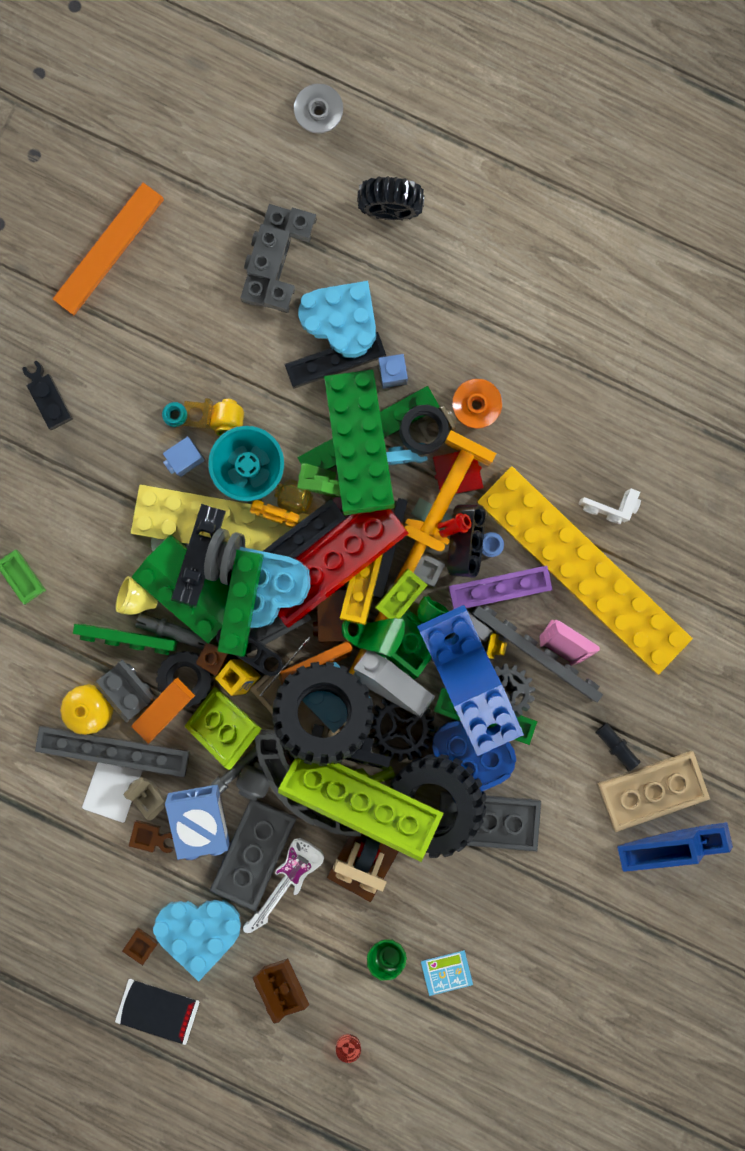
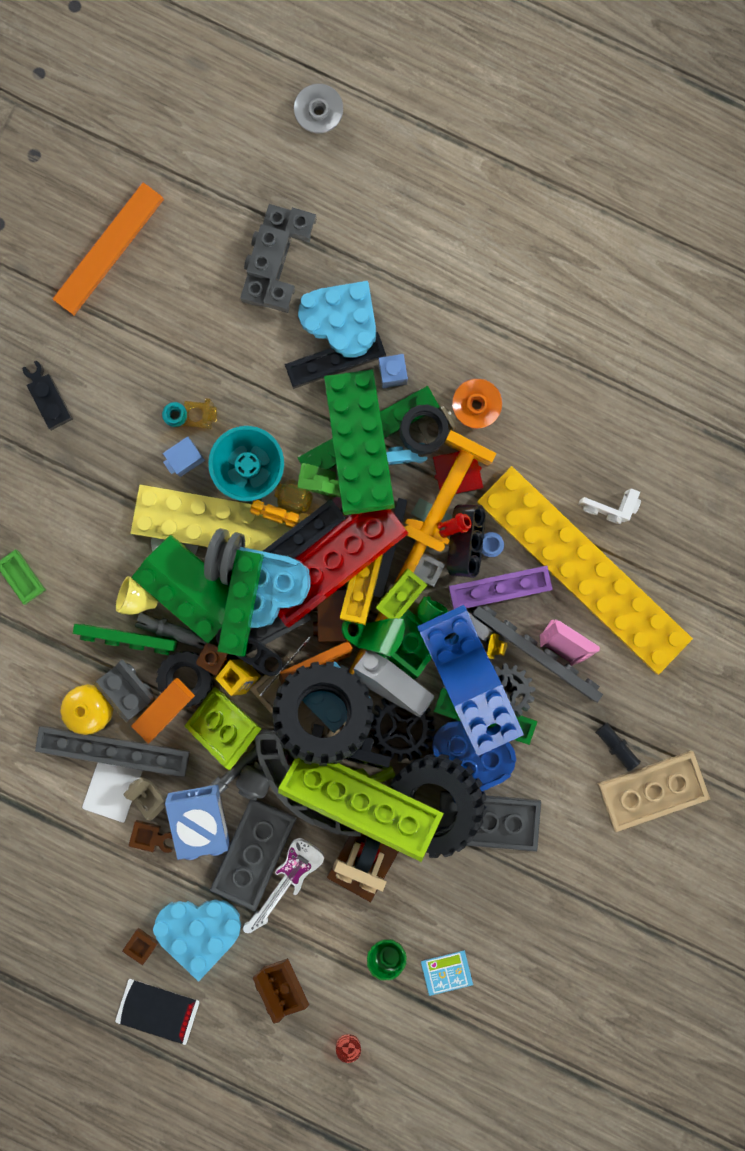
black hinge [171,504,226,608] -> none
yellow head [210,399,244,436] -> none
black gear [357,176,425,221] -> none
blue slope [617,822,733,872] -> none

